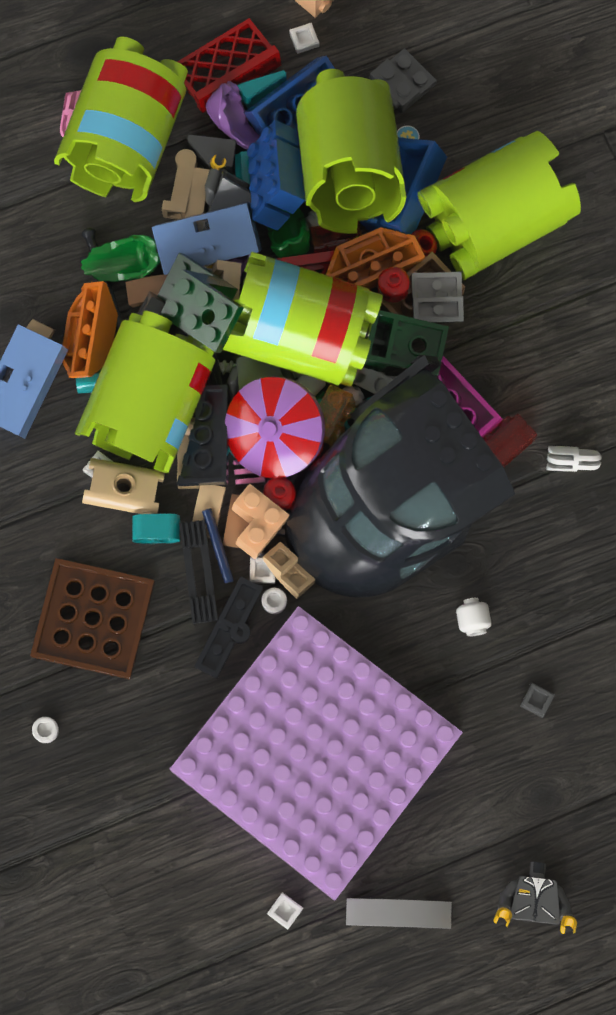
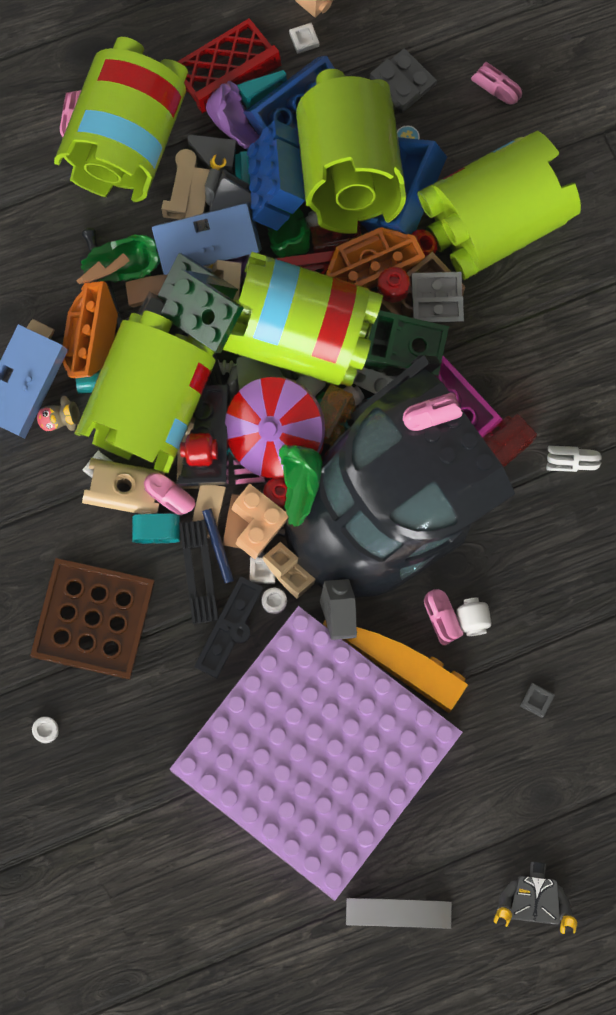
white tile [267,892,303,930] -> none
none -> animal [37,396,80,431]
none -> medium nougat slope [76,253,130,284]
none -> bright pink arm [144,472,195,516]
none -> red head [180,433,218,466]
none -> green hair [279,445,322,527]
none -> dark grey slope [320,579,357,640]
none -> light orange slope [323,620,468,713]
none -> bright pink arm [403,392,462,431]
none -> bright pink arm [424,589,463,645]
none -> bright pink arm [471,62,522,105]

